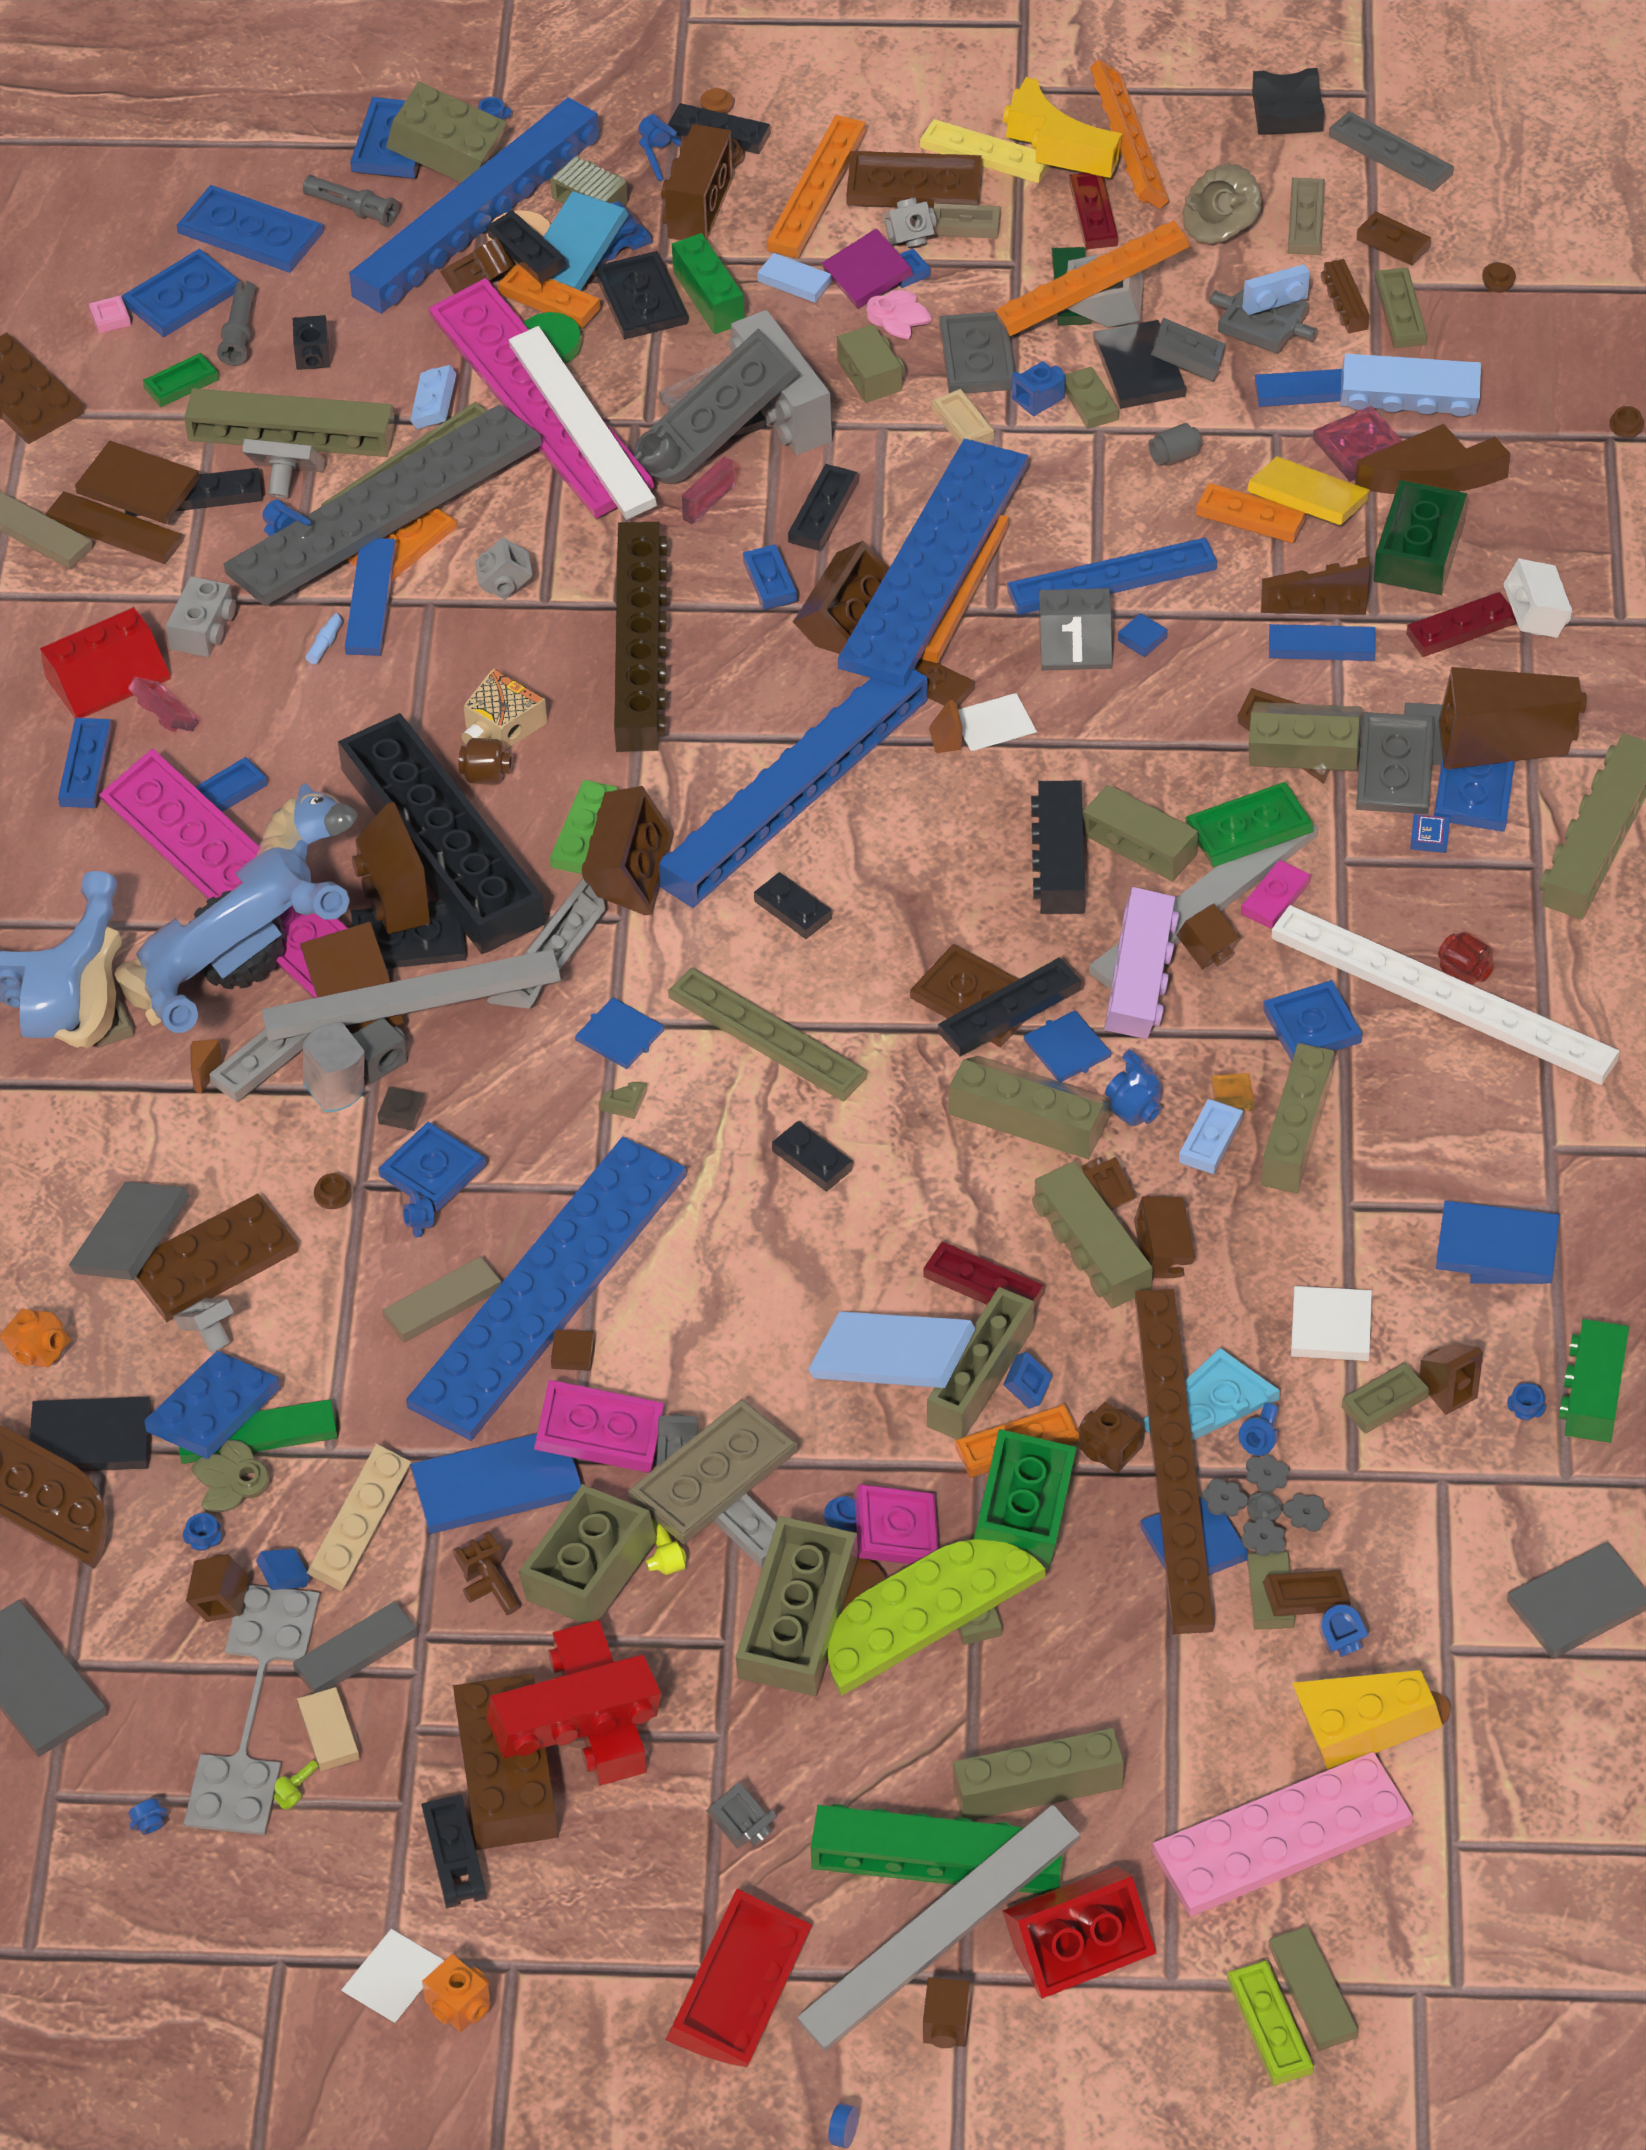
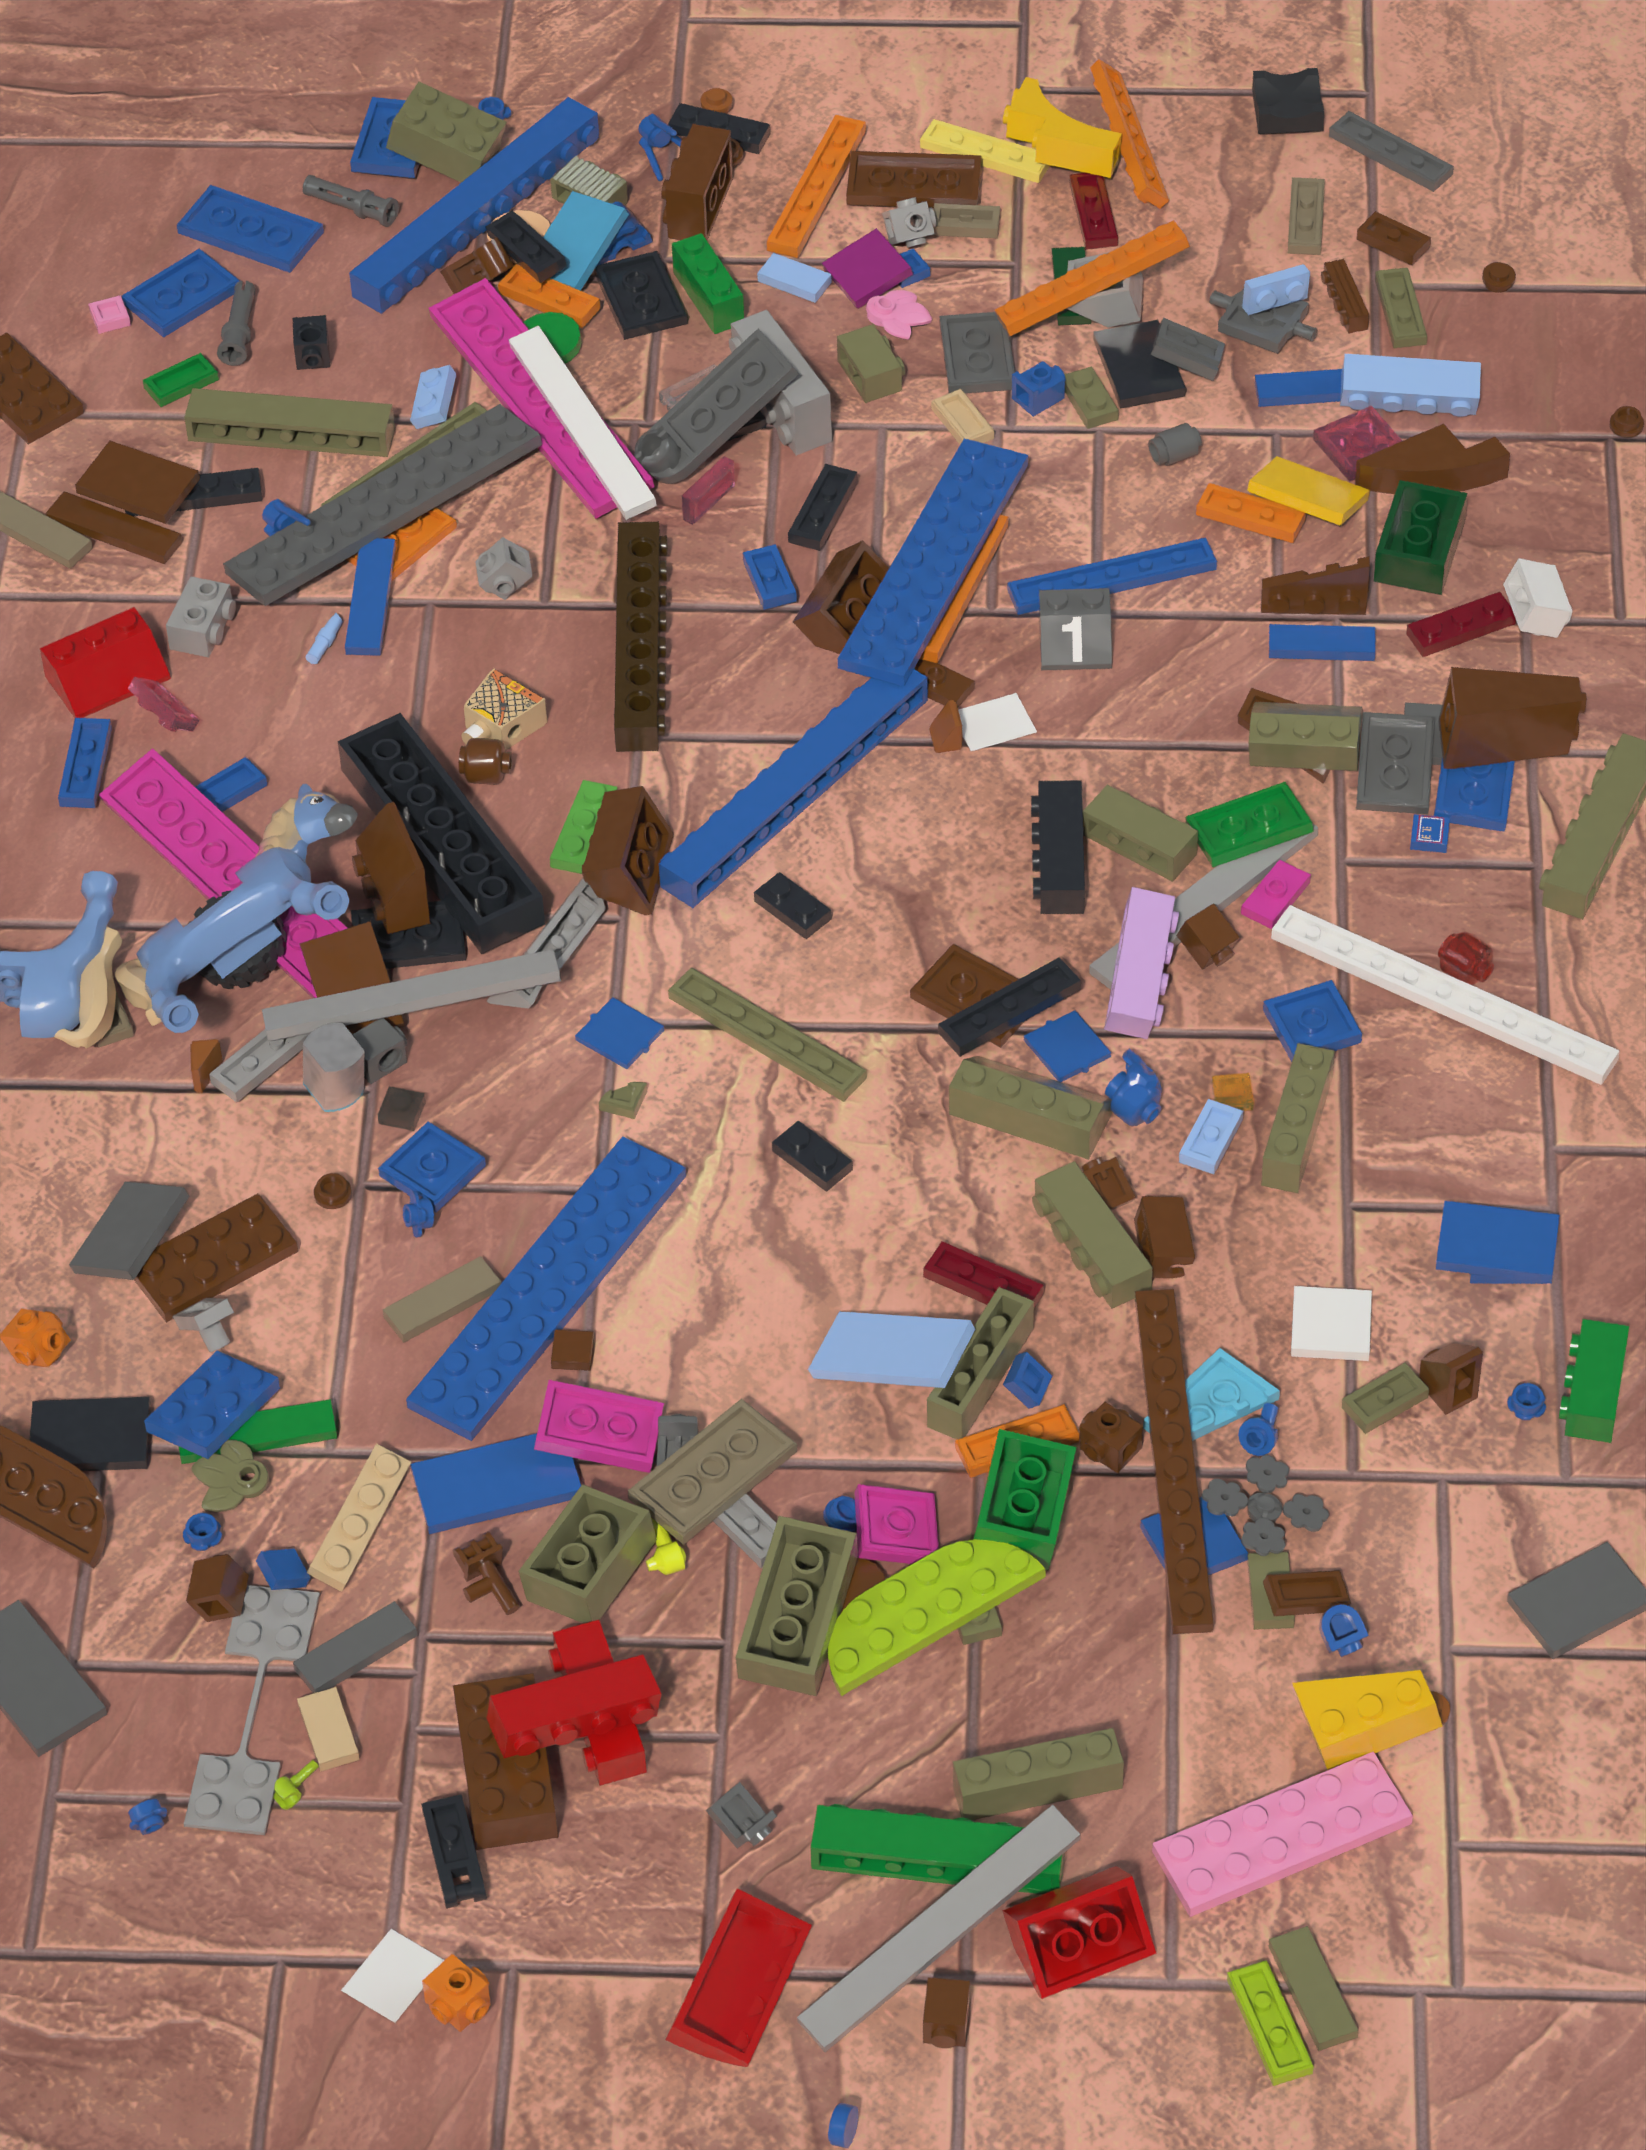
light grey tile [242,439,325,498] -> none
blue tile [1118,613,1168,657] -> none
dark tan piece [1182,163,1261,244] -> none

